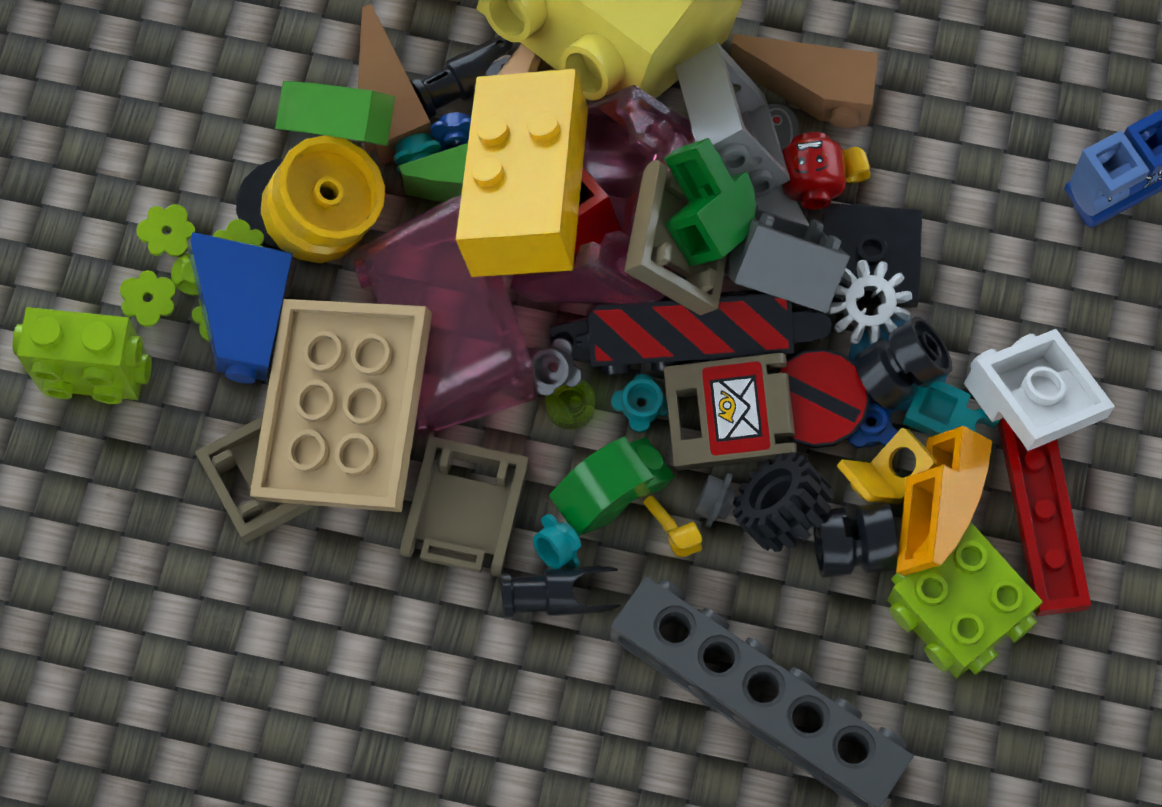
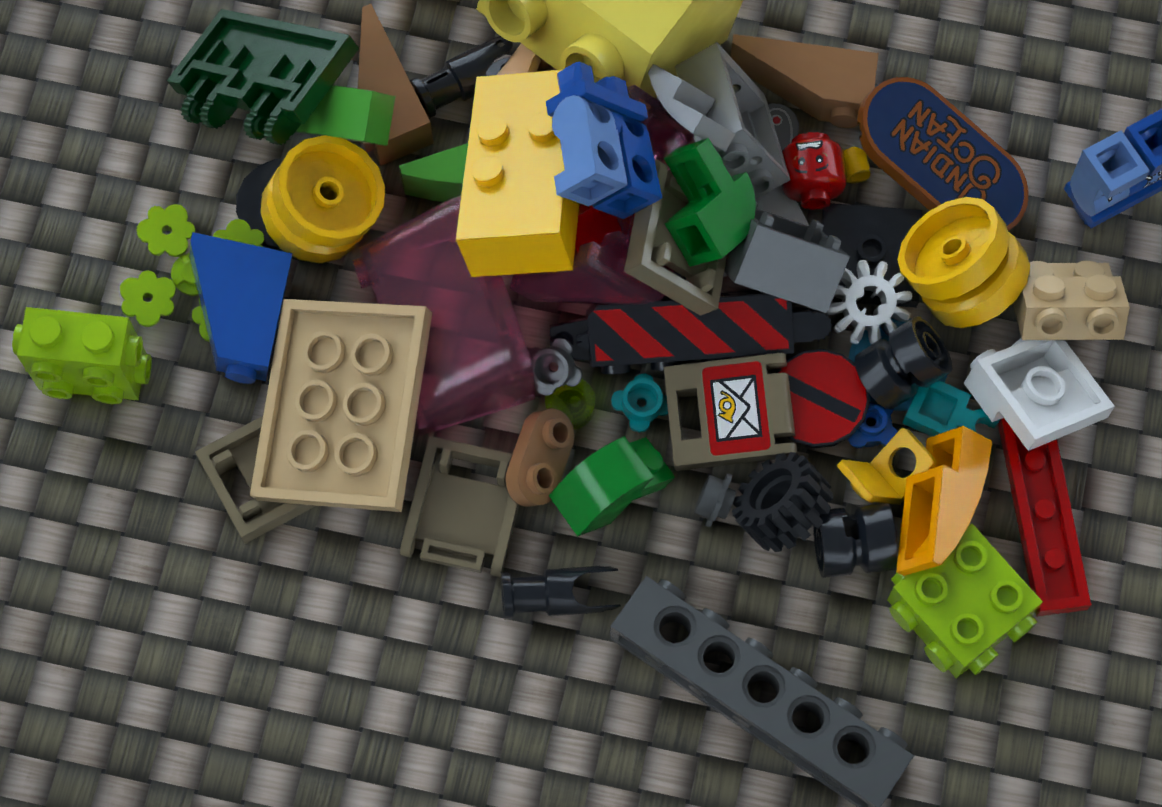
teal plate [394,133,441,175] -> none
blue plate [430,112,471,152] -> none
teal plate [533,514,581,569] -> none
yellow hand [643,495,702,557] -> none
none -> dark green hinge [167,9,359,145]
none -> medium nougat plate [505,408,574,507]
none -> hips [545,61,663,219]
none -> light grey slope [648,64,736,152]
none -> tile [857,77,1028,231]
none -> yellow wheel [897,197,1030,328]
none -> tan plate [1013,261,1130,340]

